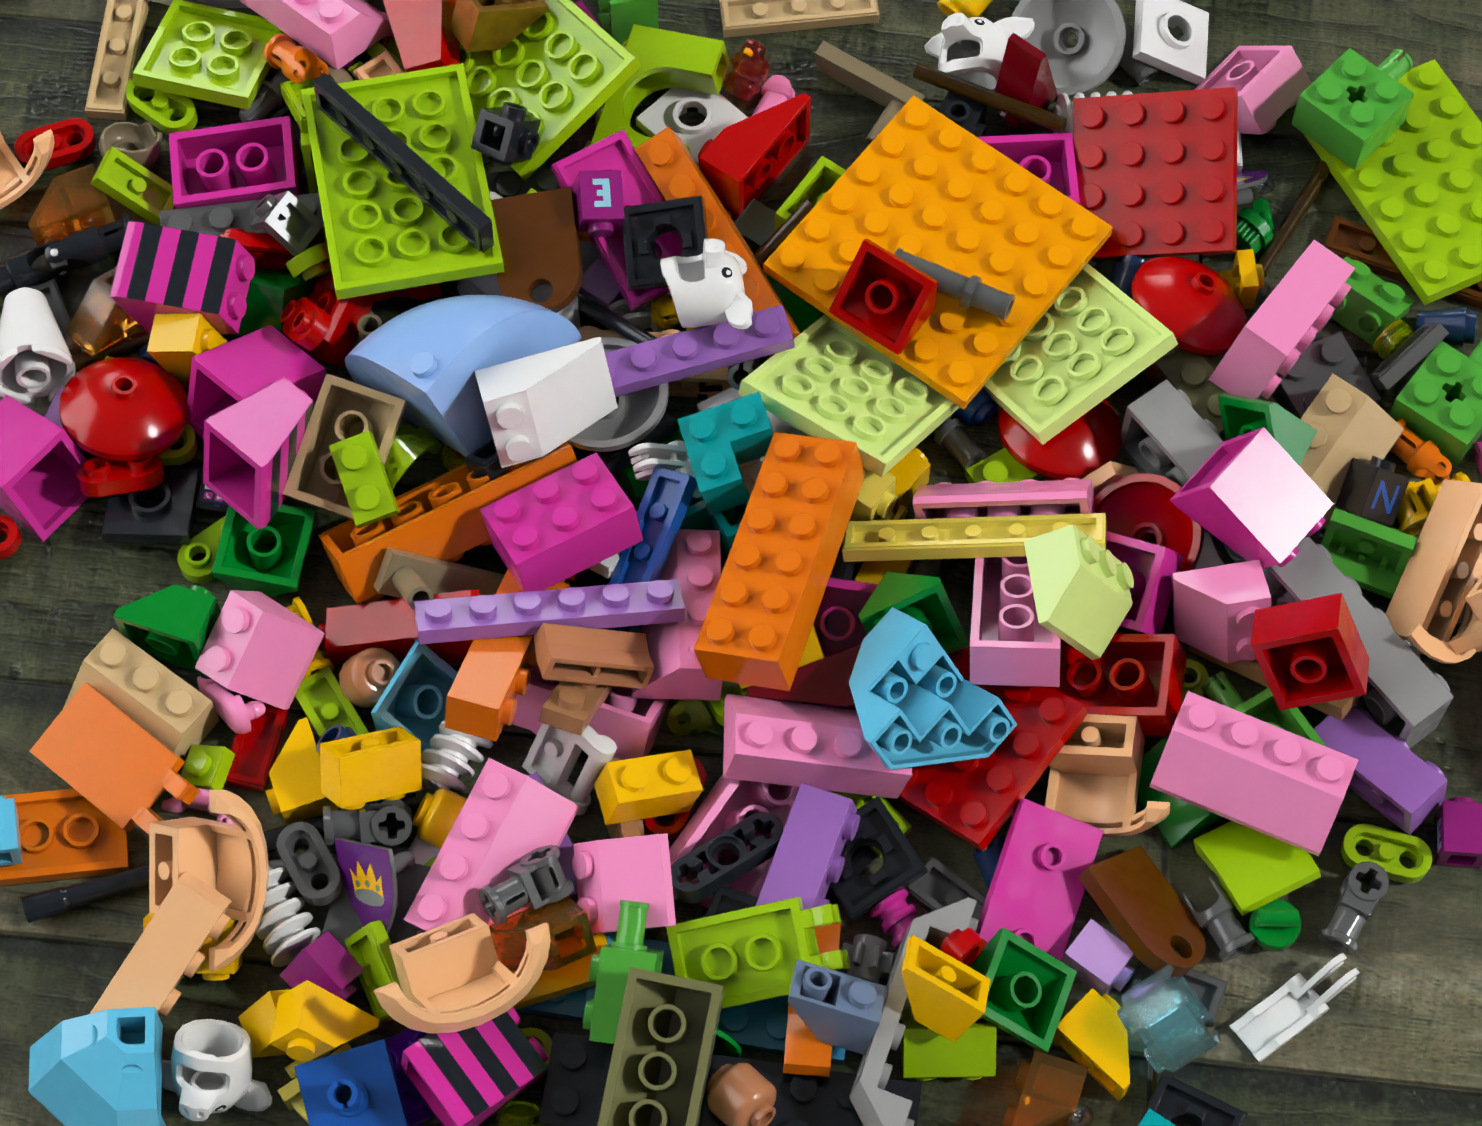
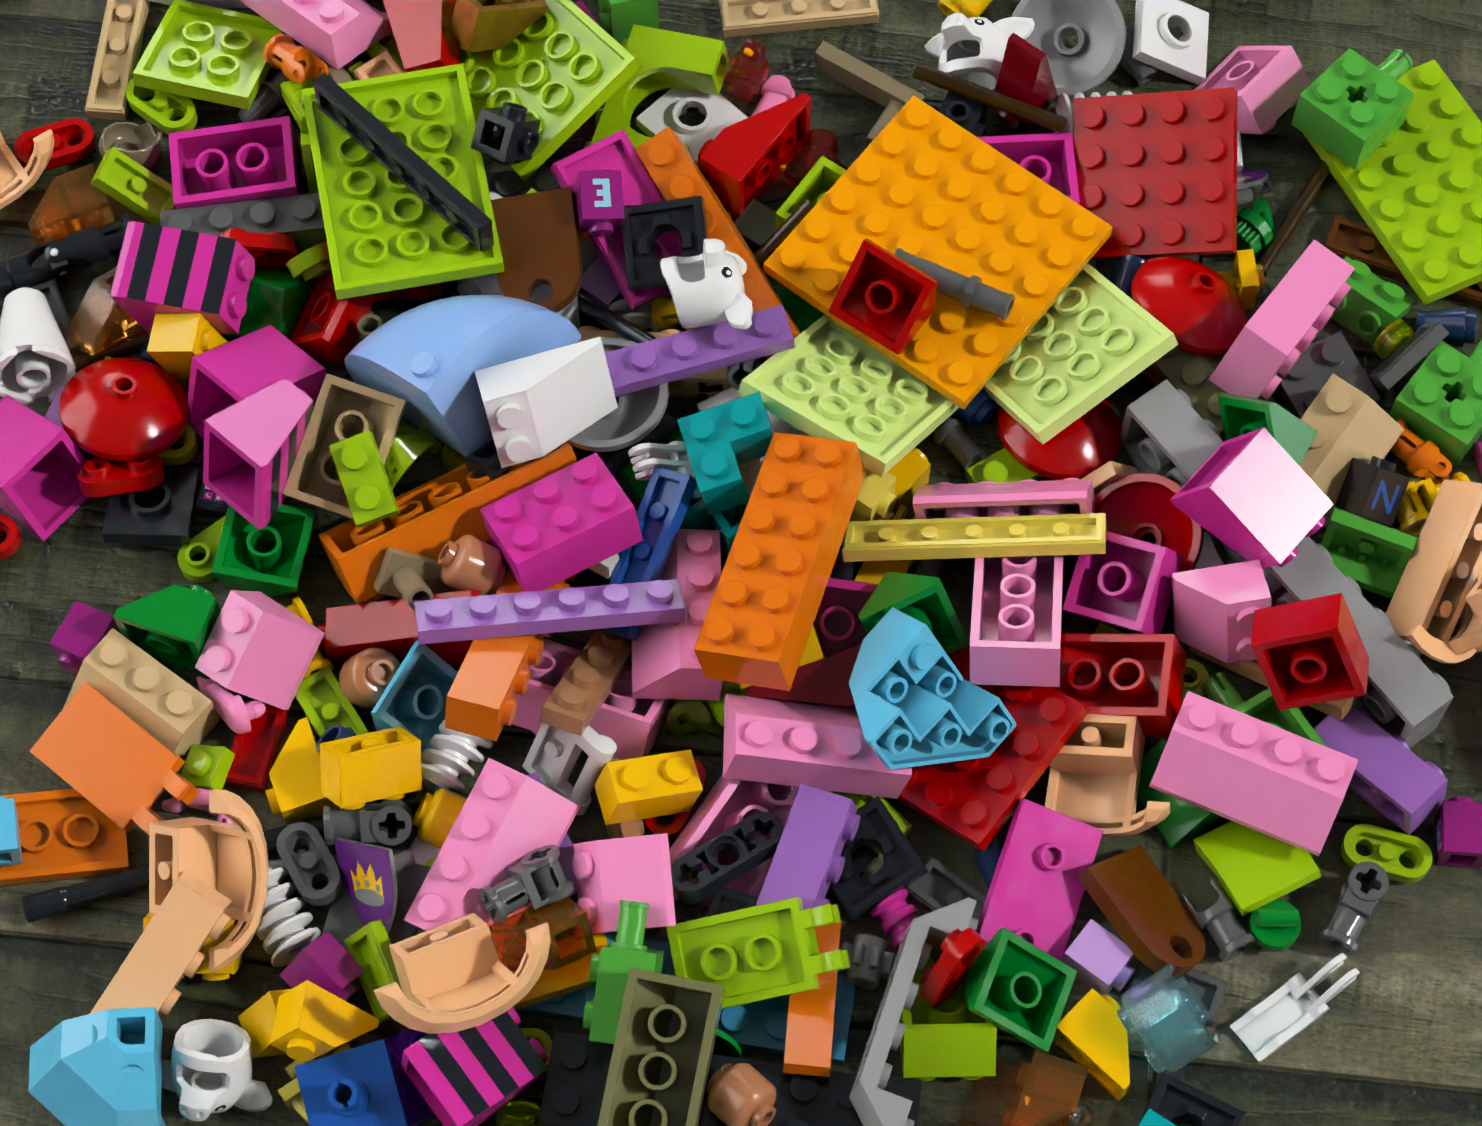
dark grey bracket [249,190,324,256] -> none
red plate [280,297,332,351] -> none
nougat piece [533,623,655,689] -> none
sand blue slope [788,959,886,1055] -> none
yellow slope [901,935,991,1042] -> none
yellowish green slope [1024,524,1134,660] -> none
none -> magenta brick [49,600,121,675]
none -> nougat head [438,534,506,595]
none -> clear red animal [779,129,848,186]

